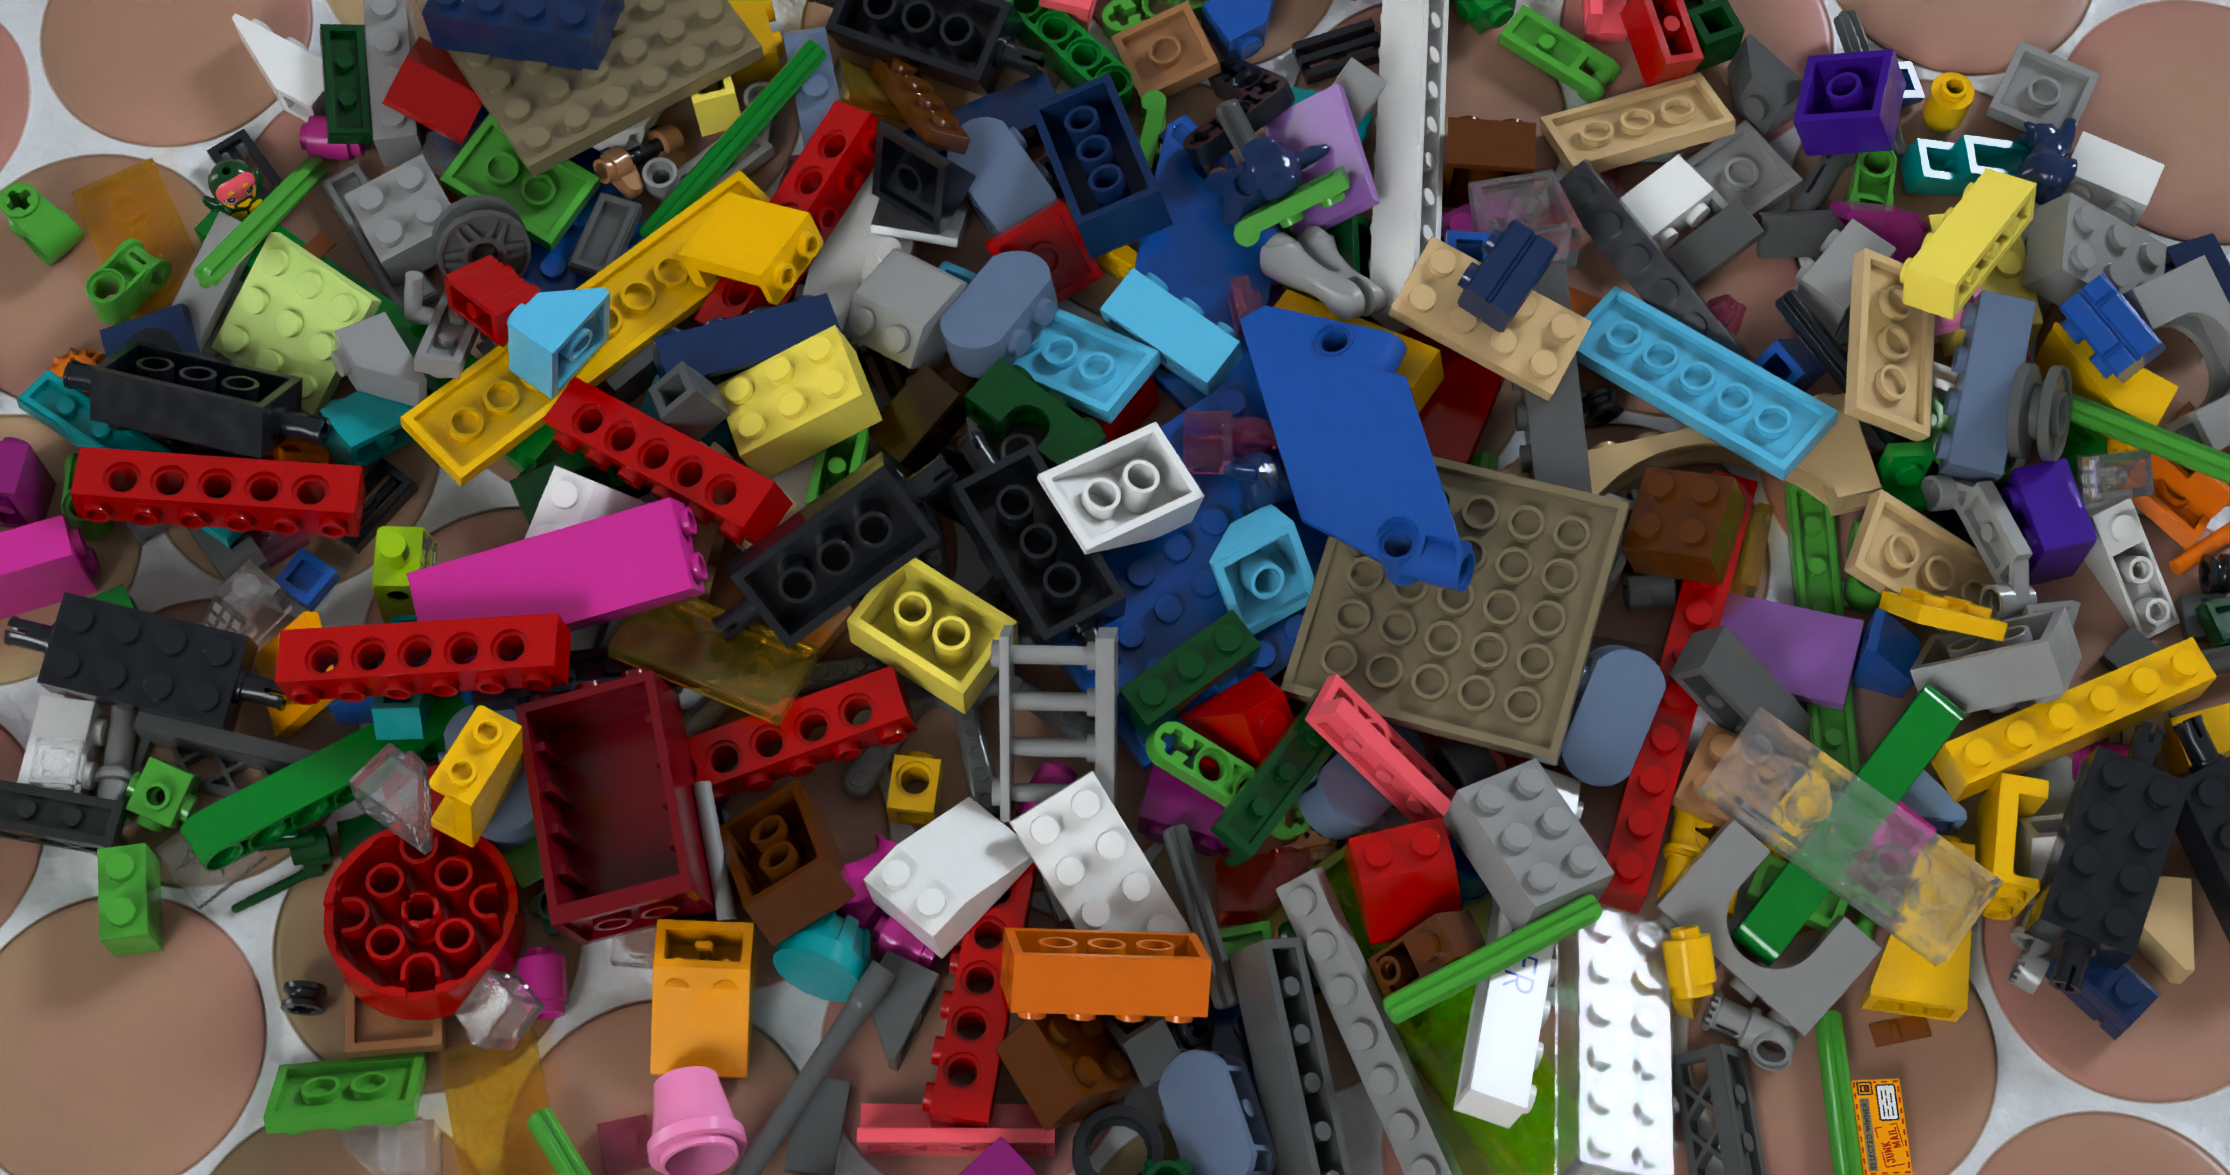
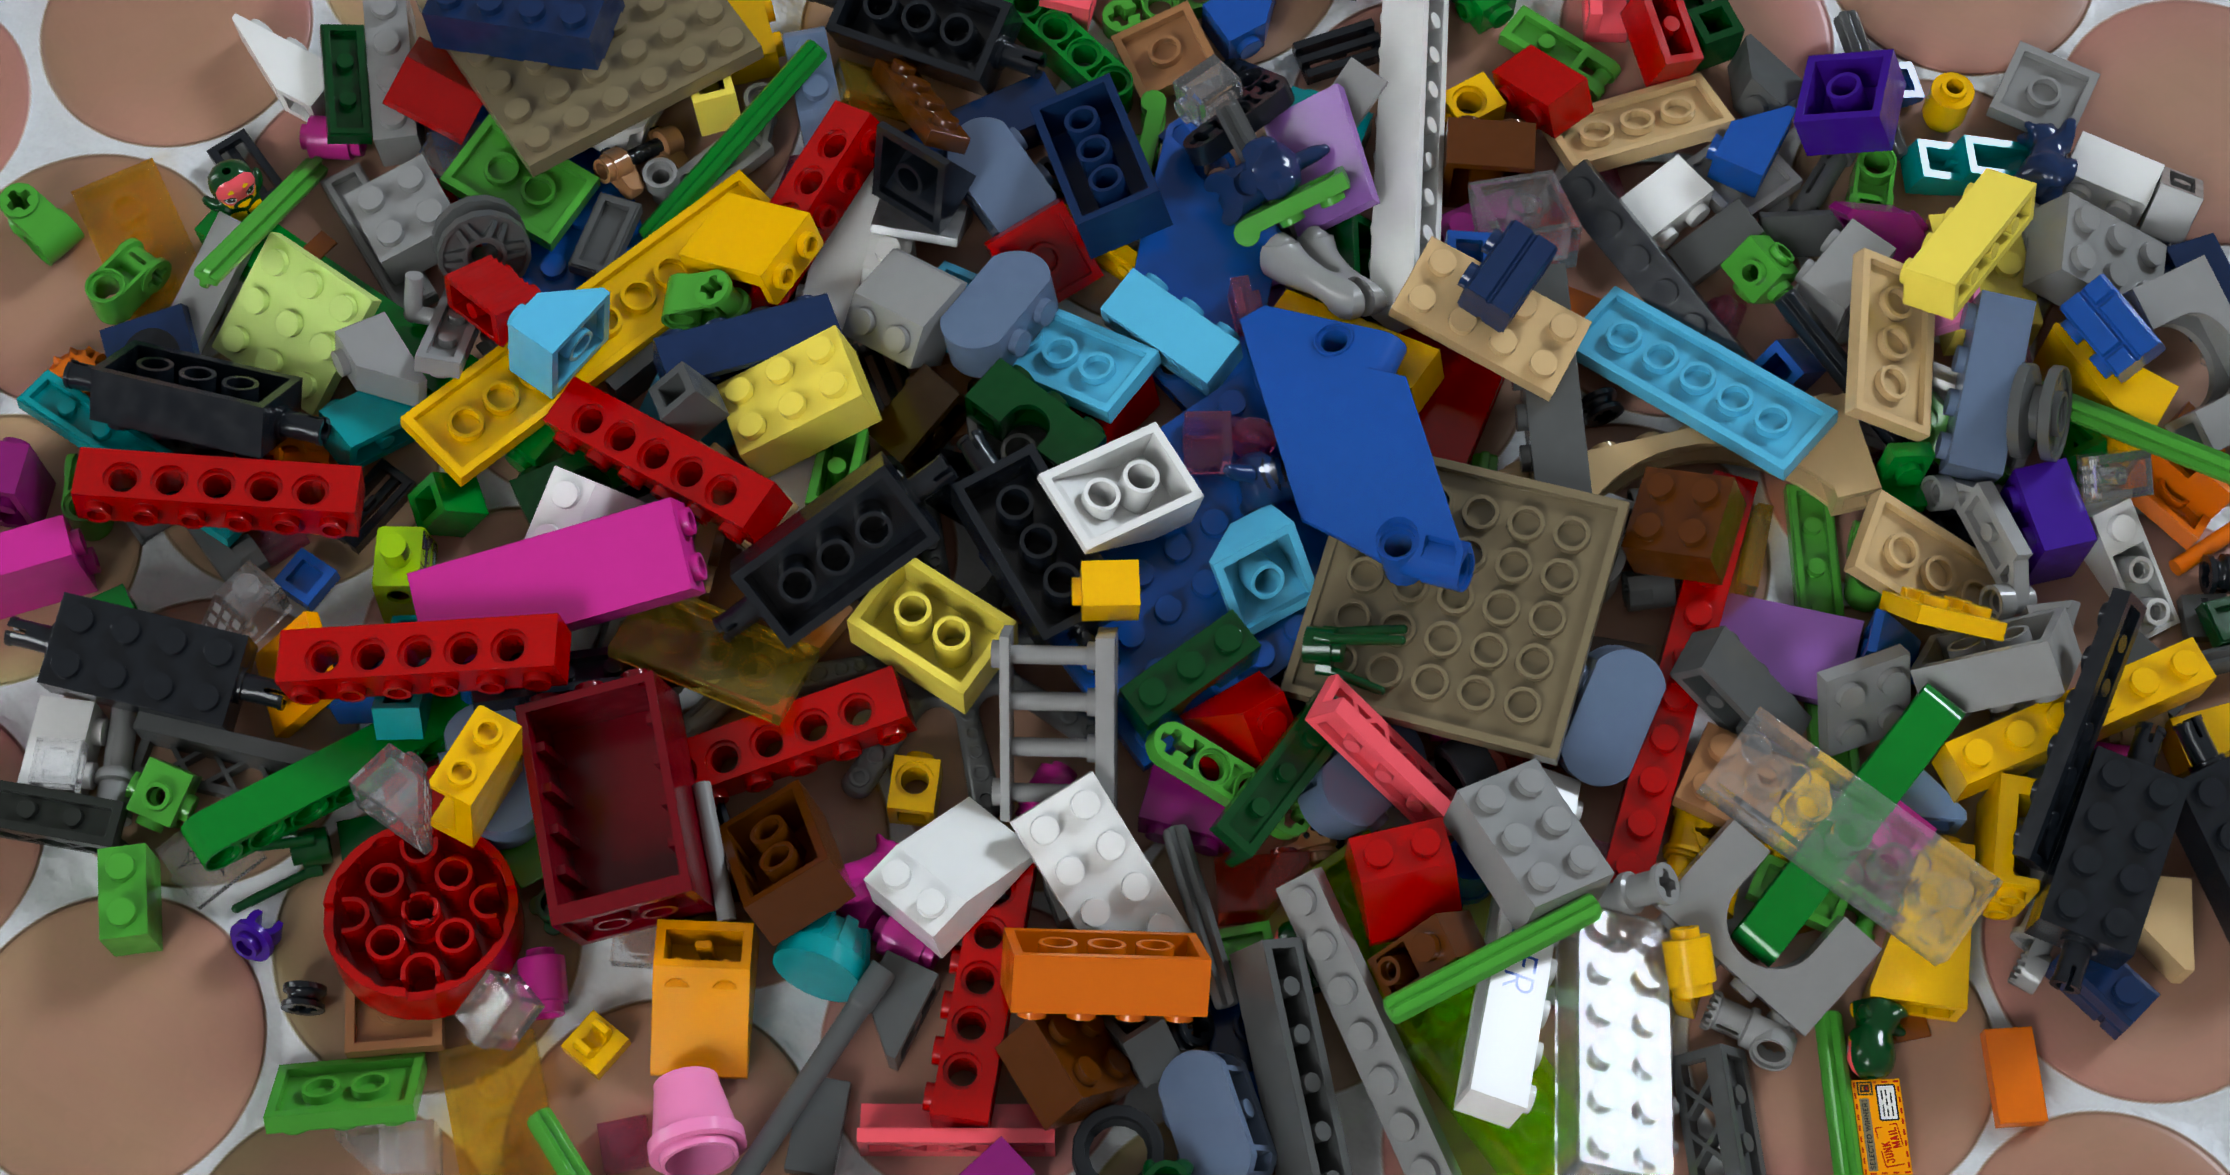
none -> dark purple plate [230,909,283,962]
none -> green brick [407,472,489,537]
none -> yellow tile [561,1010,631,1080]
none -> bright green piece [661,269,752,330]
none -> yellow brick [1071,559,1141,622]
none -> clear slope [1173,54,1243,128]
none -> dark green plant [1302,624,1408,695]
none -> yellow brick [1444,71,1507,135]
none -> red brick [1492,44,1594,139]
none -> light grey pin [1599,862,1680,915]
none -> blue slope [1705,106,1796,198]
none -> bright green brick [1720,235,1799,304]
none -> light grey plate [1817,644,1911,757]
none -> dark green animal [1847,998,1908,1080]
none -> orange tile [1980,1026,2048,1129]
none -> black plate [2012,587,2147,873]
none -> light grey slope [2139,167,2204,247]

